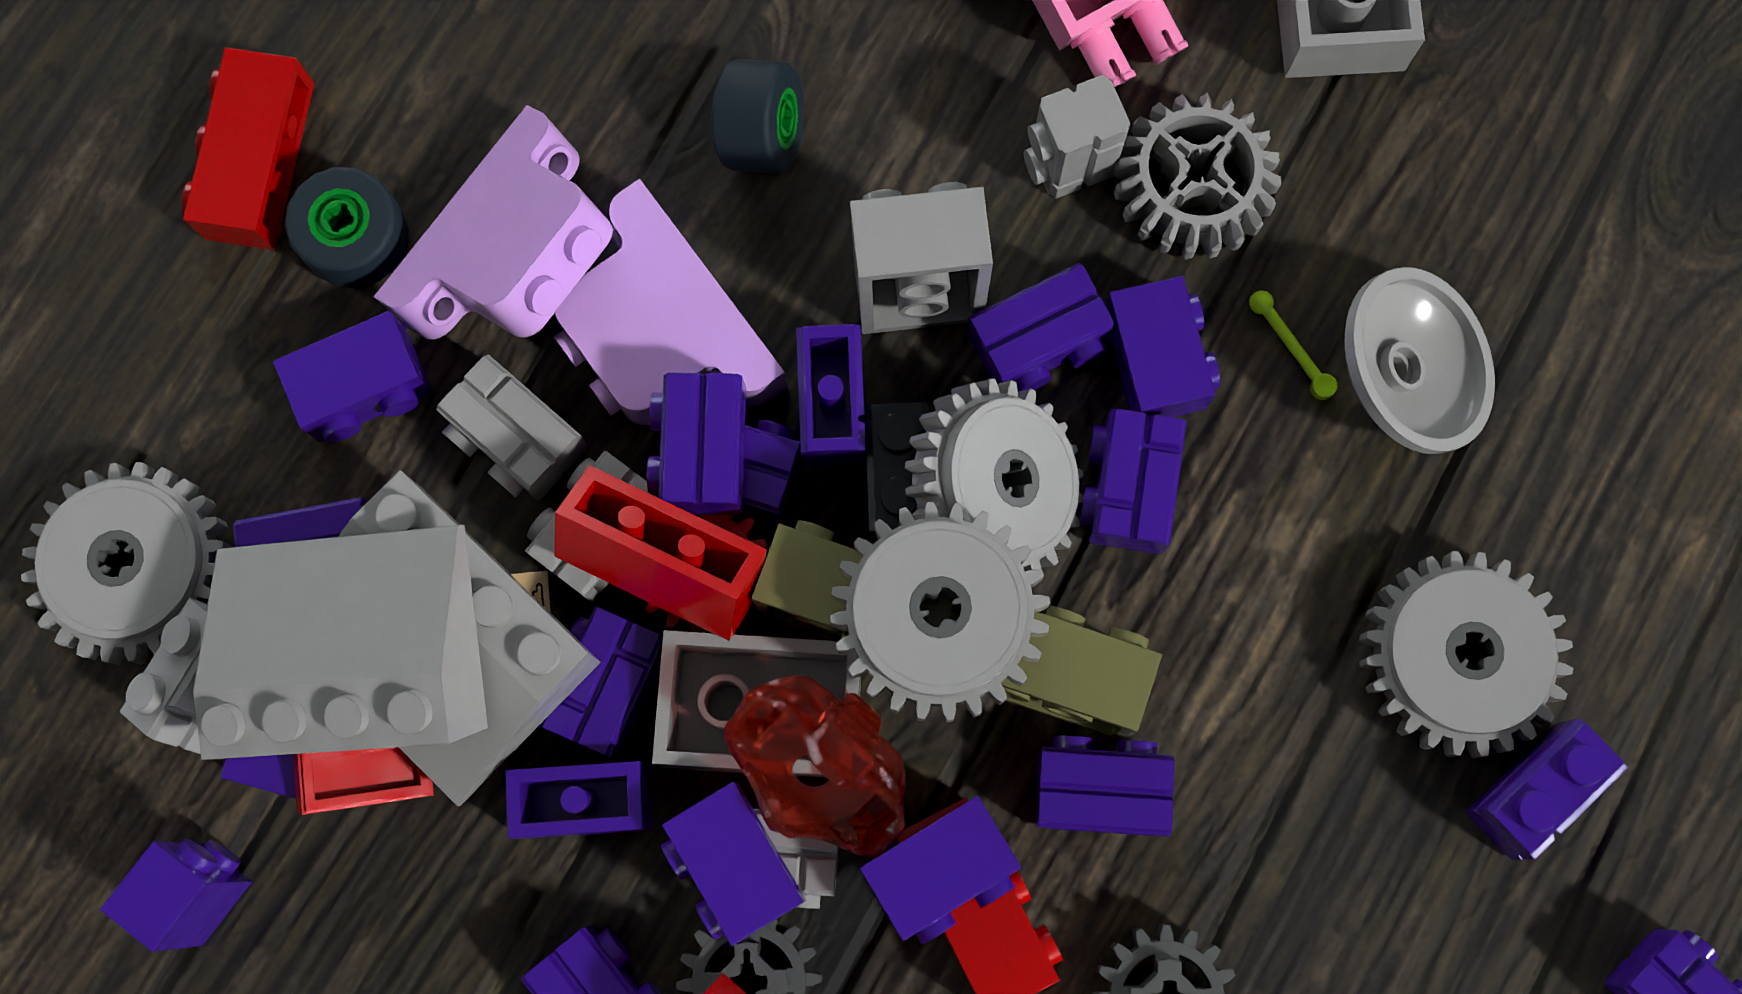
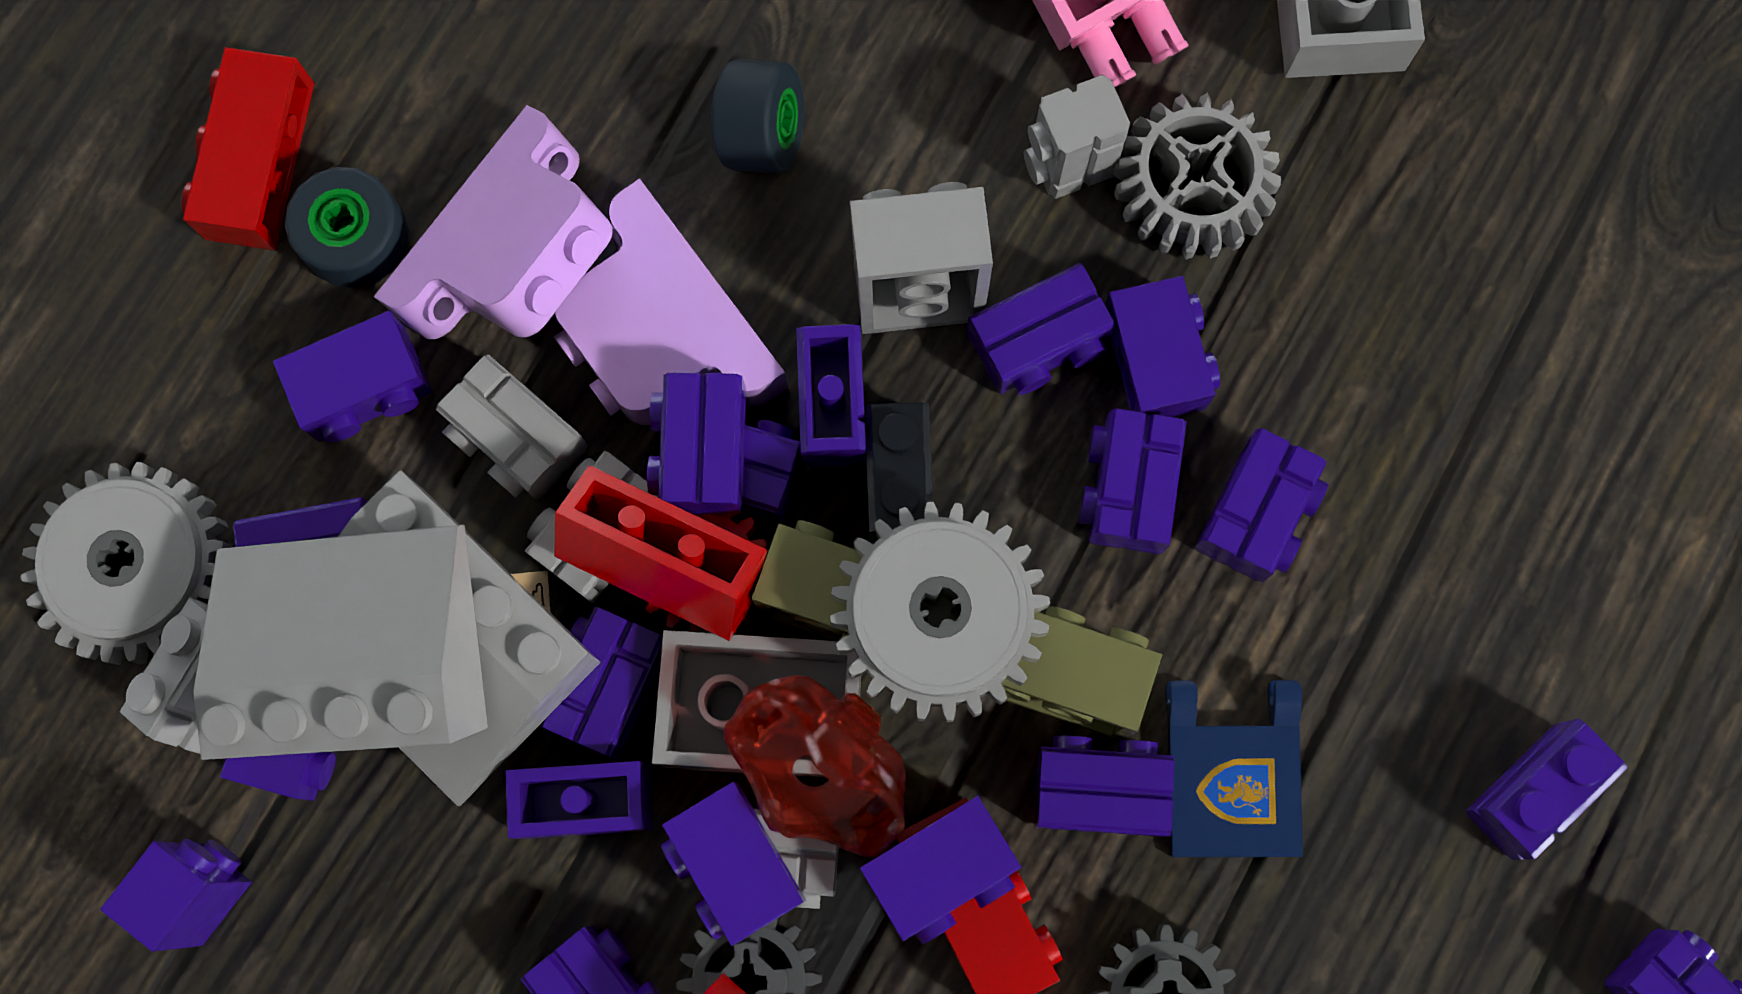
red tile [292,747,434,815] -> none
light grey gear [905,379,1083,572] -> none
lime hinge [1249,290,1337,400] -> none
light grey dish [1344,267,1495,454] -> none
light grey gear [1359,551,1573,758] -> none
none -> dark blue flag [1165,680,1303,857]
none -> dark purple brick [1194,428,1329,582]

